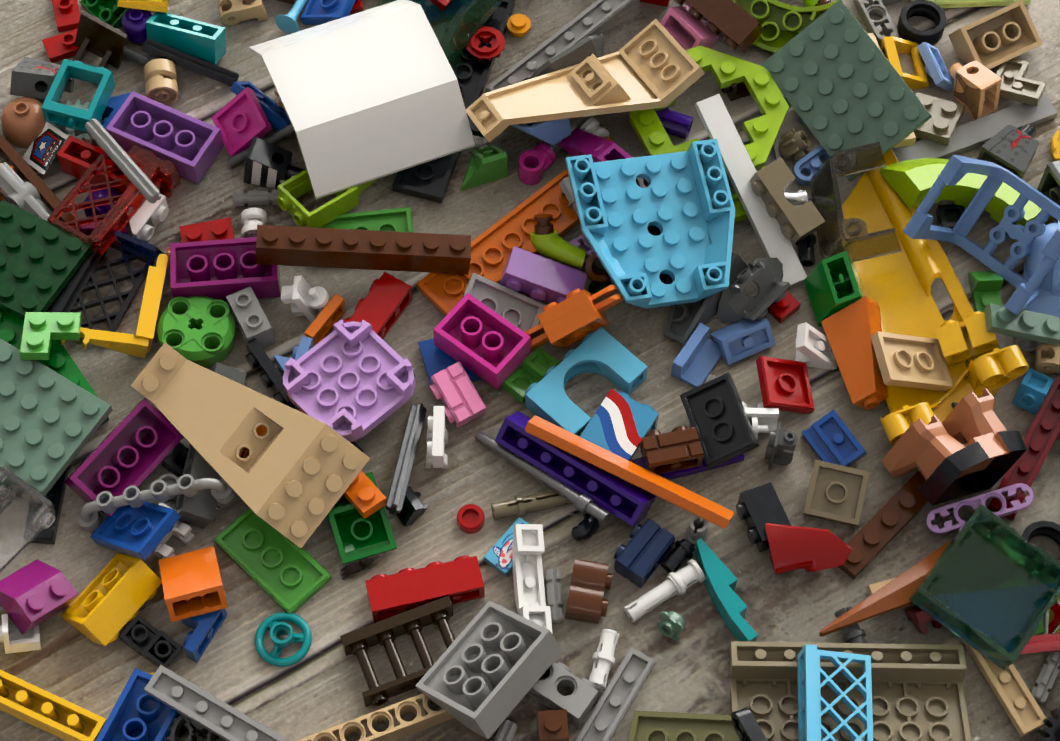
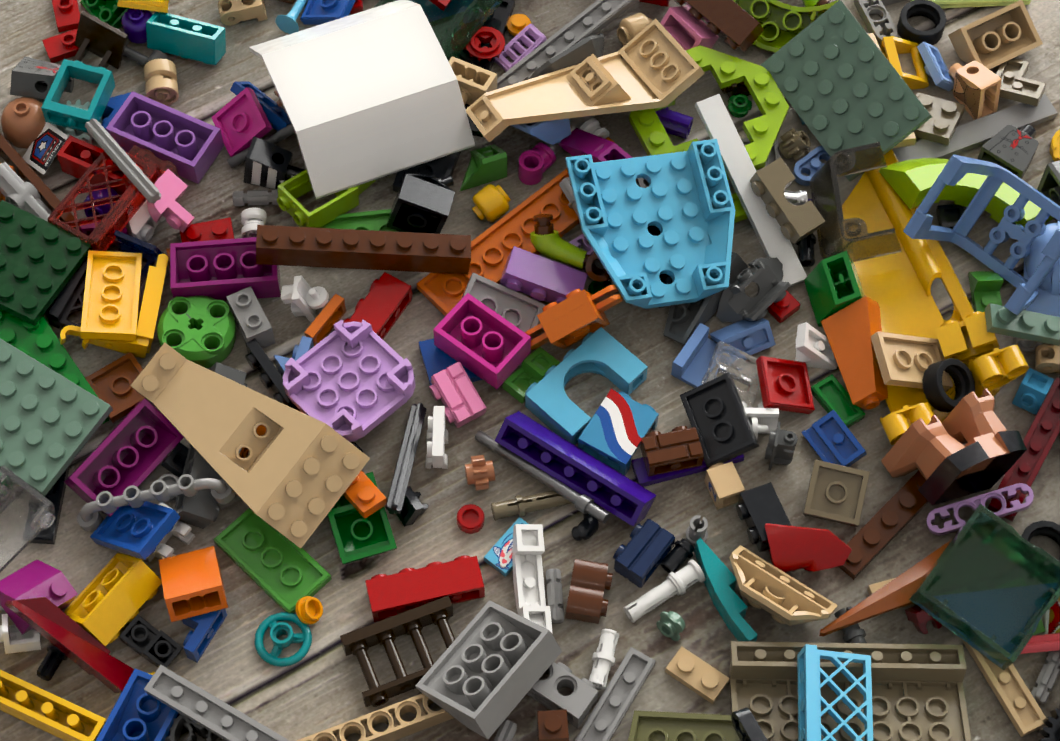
plate [20,312,82,360] -> none
black axle [143,38,239,87] -> none
orange tile [524,415,735,529] -> none
none -> dark red wedge [5,597,134,693]
none -> black axle [37,644,68,681]
none -> yellow plate [80,250,142,341]
none -> dark orange plate [85,352,150,423]
none -> bright pink brick [147,169,195,233]
none -> light orange plate [296,596,323,625]
none -> black piece [386,174,455,234]
none -> tan brick [448,56,497,106]
none -> nougat gear [465,455,495,491]
none -> yellow head [472,184,511,222]
none -> lavender slope [495,23,547,72]
none -> tan head [617,13,653,46]
none -> tan plate [665,646,730,704]
none -> clear plate [701,341,760,408]
none -> tan brick [704,462,745,510]
none -> green plate [728,94,752,118]
none -> tan wedge [729,545,838,626]
none -> green tile [811,374,865,428]
none -> black tyre [922,358,975,413]

